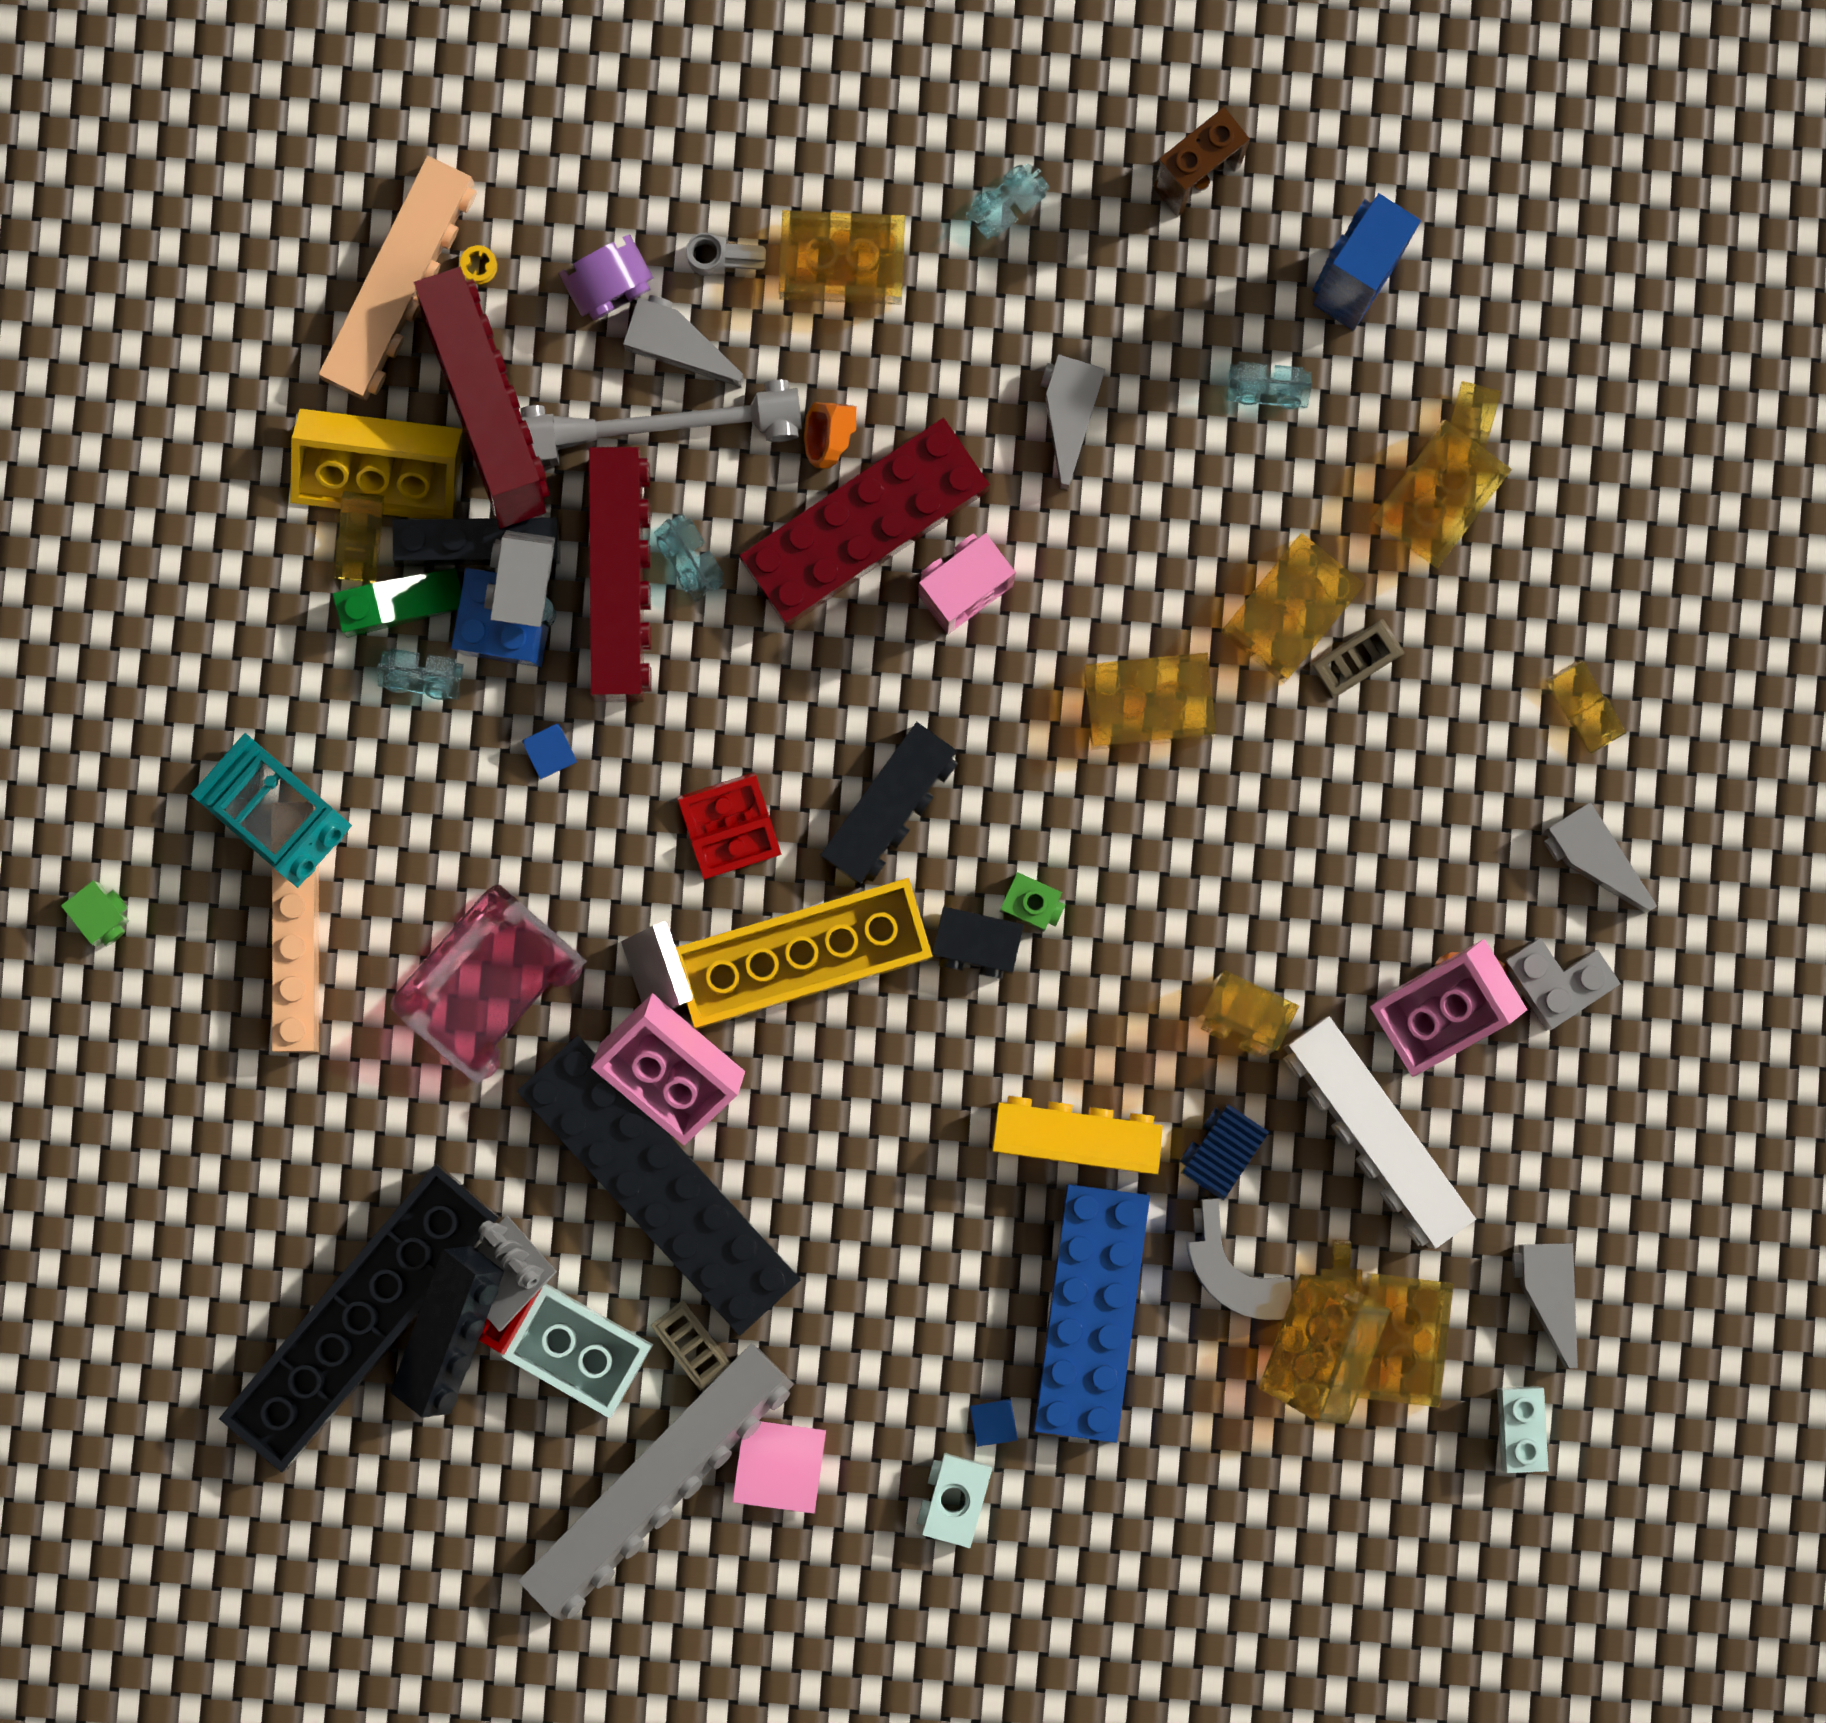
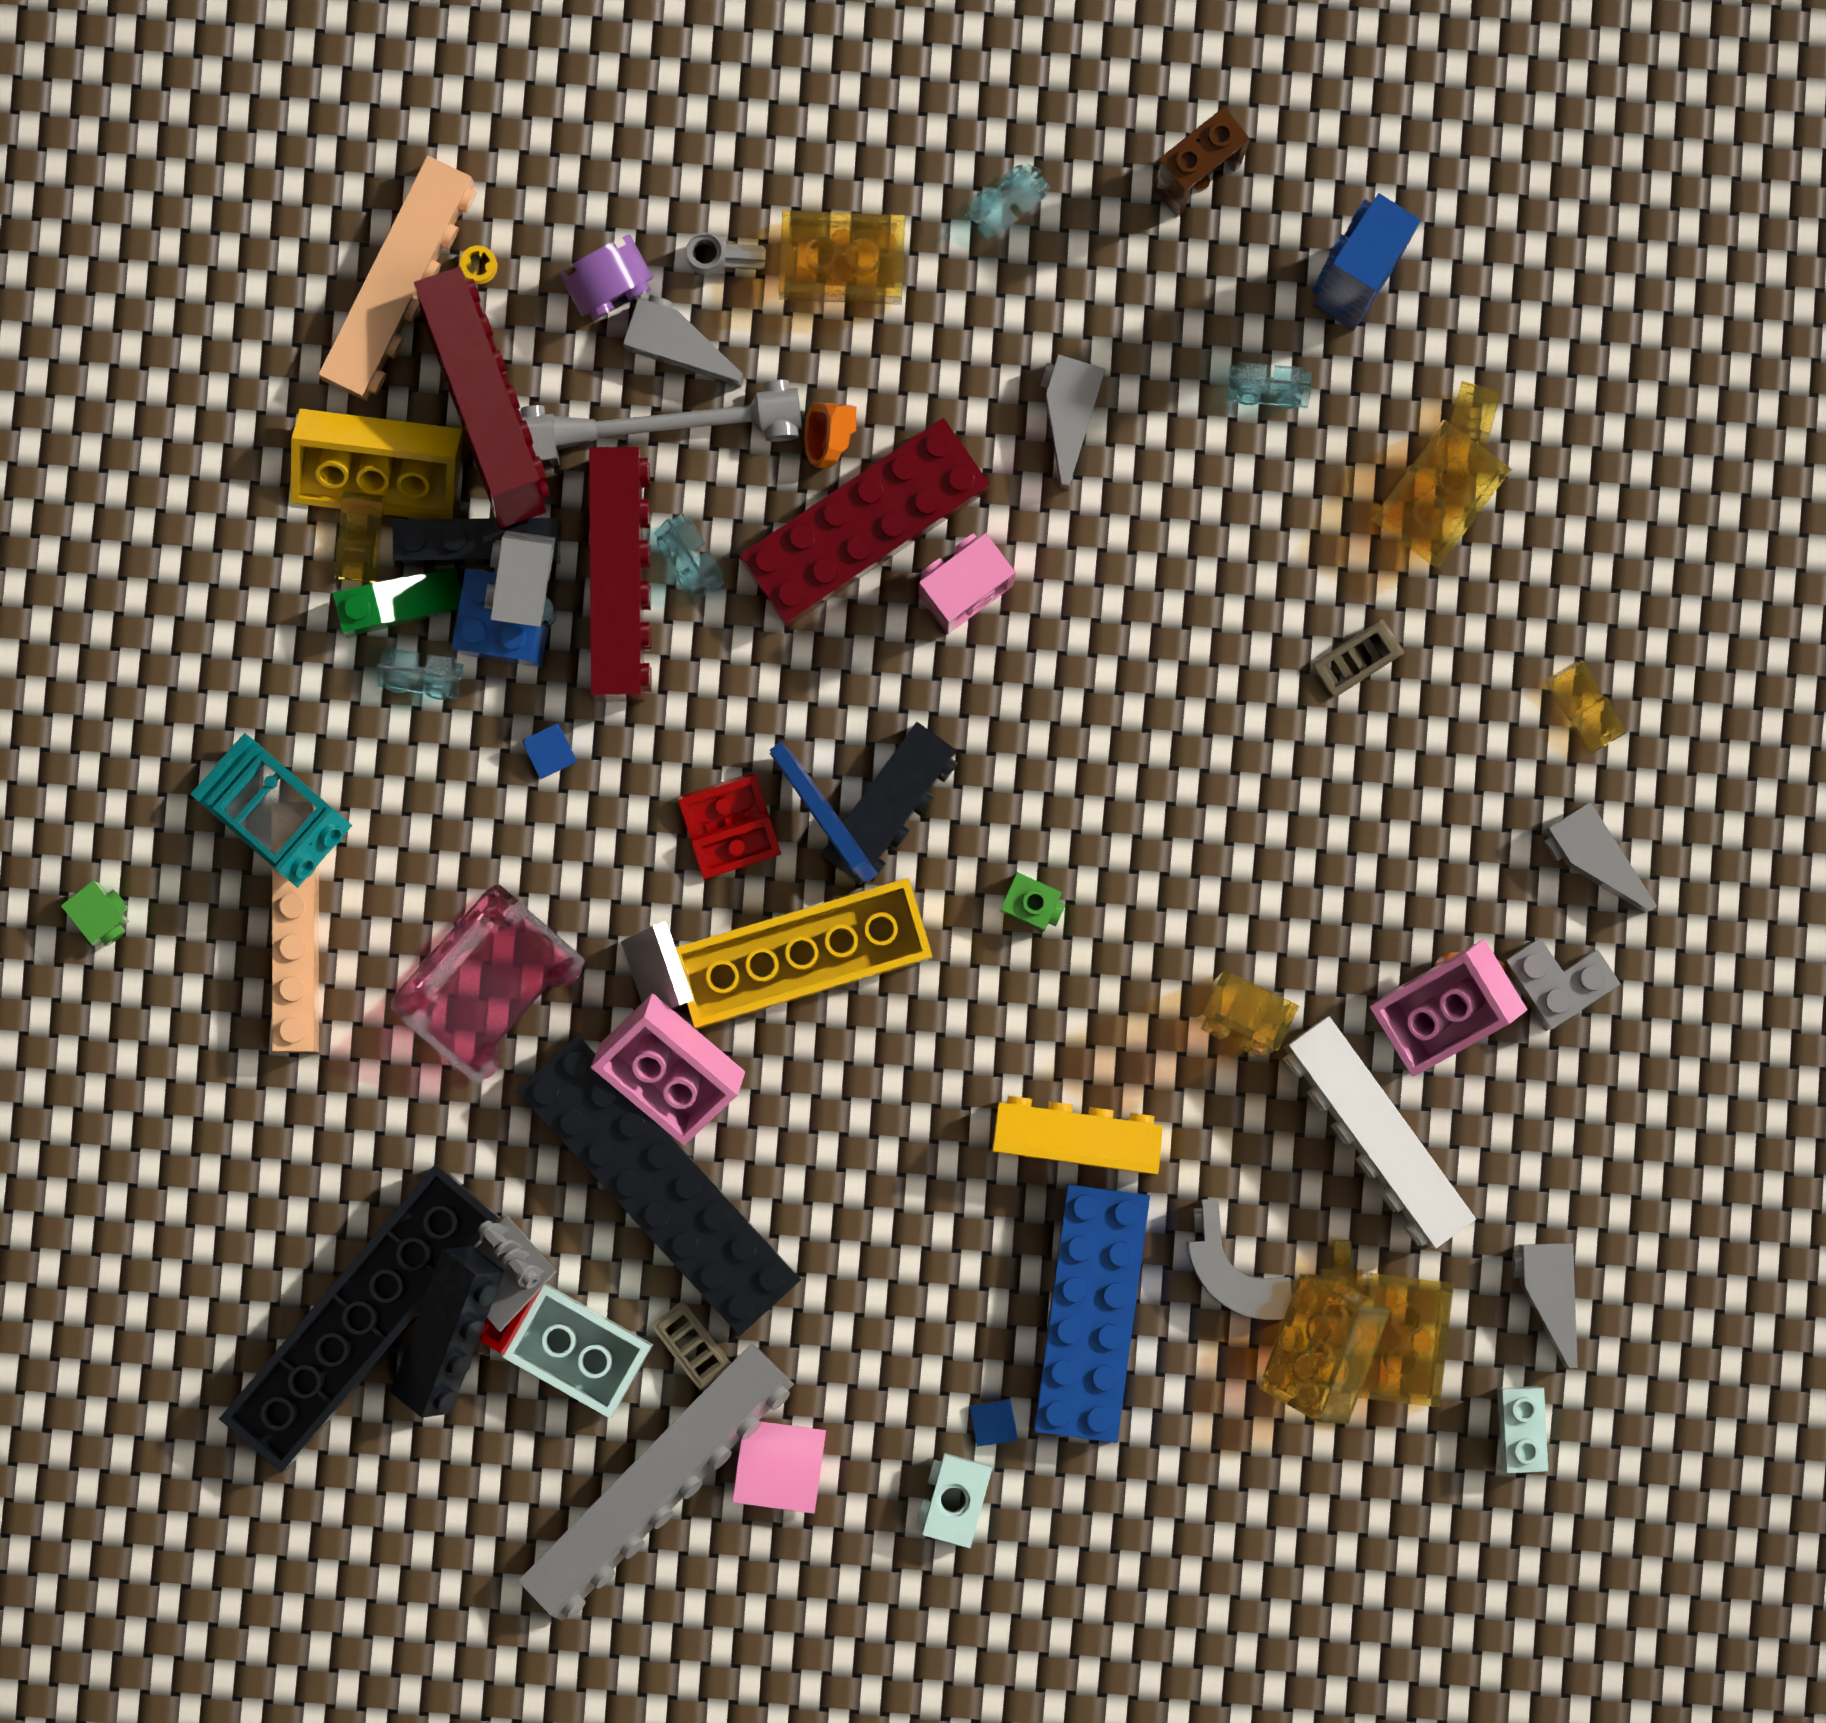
black brick [932,906,1024,980] -> none
clear yellow brick [1083,652,1216,750] -> none
dark blue brick [1179,1104,1269,1201] -> none
clear yellow brick [1221,533,1365,684] -> none
none -> blue tile [769,741,878,882]

